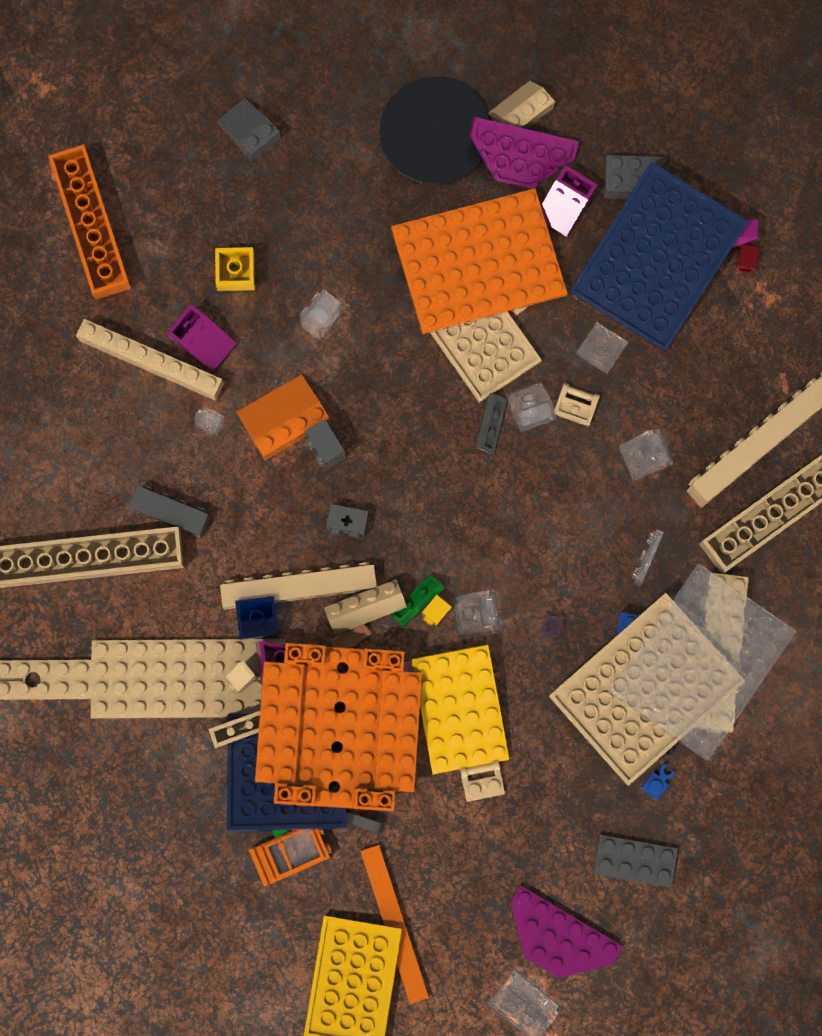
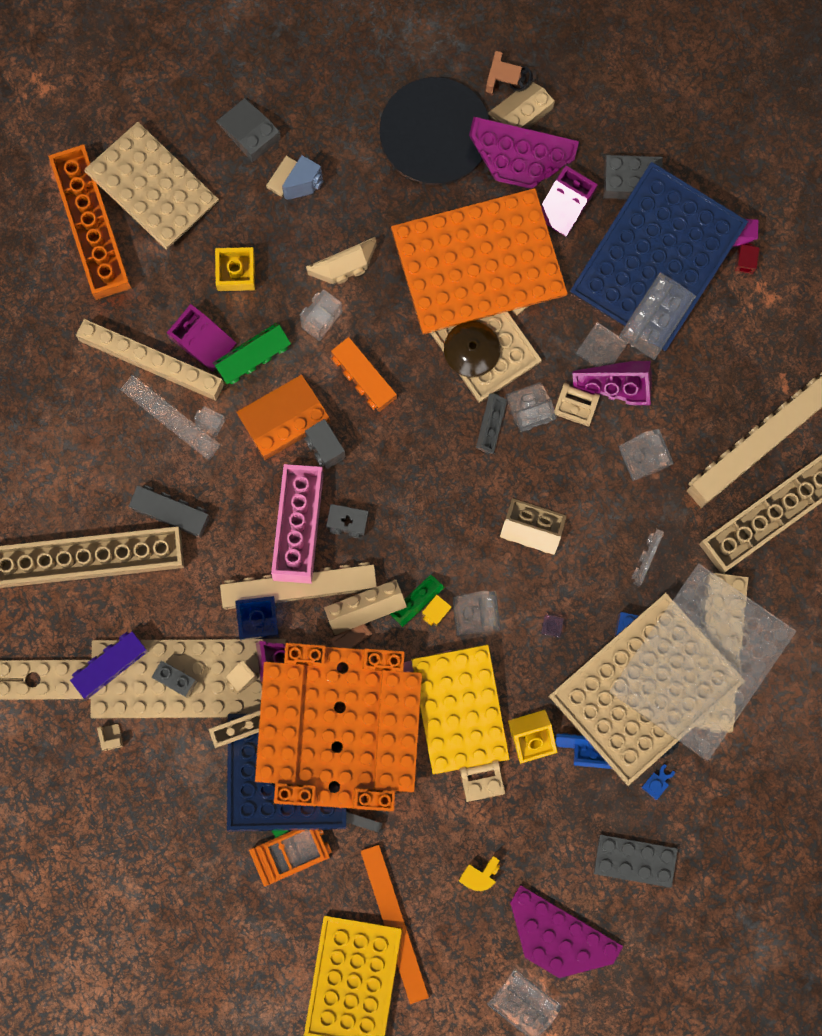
none -> dark purple brick [70,632,149,700]
none -> tan plate [85,122,219,250]
none -> tan panel [97,724,124,751]
none -> clear plate [120,375,221,461]
none -> dark grey brick [151,660,198,698]
none -> green brick [213,323,291,384]
none -> tan tile [266,156,297,197]
none -> bright pink brick [271,464,323,584]
none -> sand blue slope [282,155,323,200]
none -> tan wedge [306,237,377,284]
none -> orange brick [331,337,397,412]
none -> dark brown dish [444,321,501,378]
none -> yellow brick [458,856,500,891]
none -> nougat piece [485,51,533,93]
none -> tan slope [500,498,567,555]
none -> yellow slope [508,710,557,764]
none -> blue bracket [555,733,612,769]
none -> magenta wedge [572,361,652,405]
none -> clear slope [618,273,696,360]

